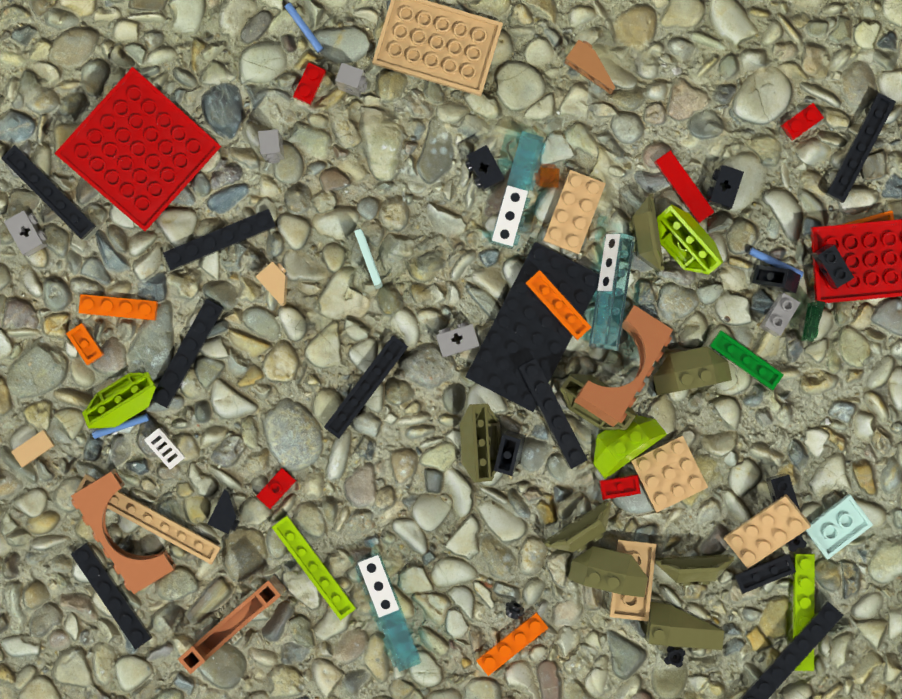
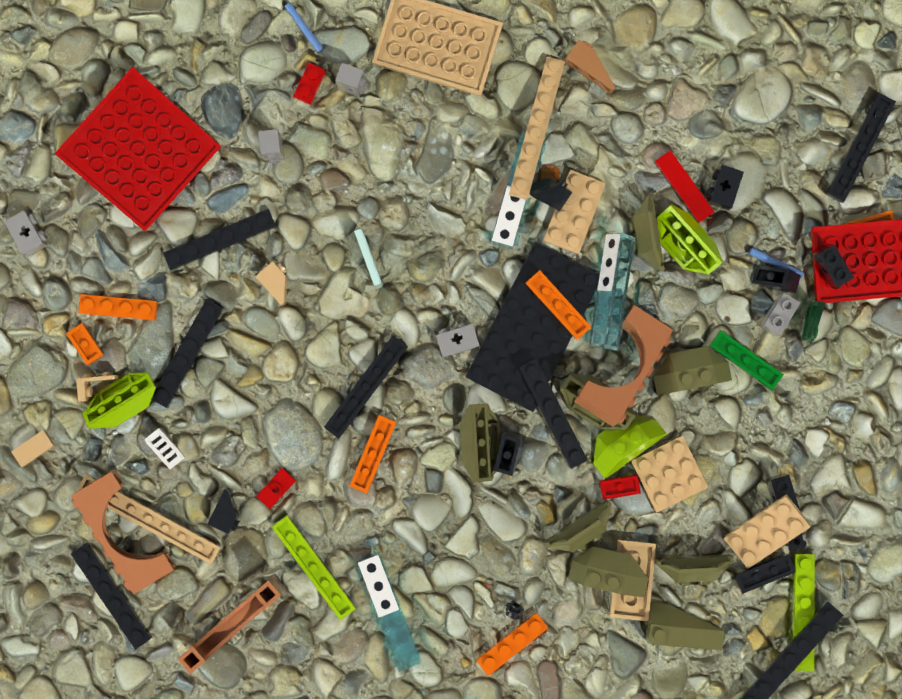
black plate [1,145,96,240] -> none
medium blue bar [92,413,149,439] -> none
black brick [465,145,505,192] -> none
black plate [664,646,686,668] -> none
red plate [781,103,824,141] -> none
light aqua tile [805,494,873,560] -> none
none -> tan bracket [76,372,119,402]
none -> orange plate [349,415,397,493]
none -> tan plate [509,57,565,200]
none -> black slope [529,177,572,211]

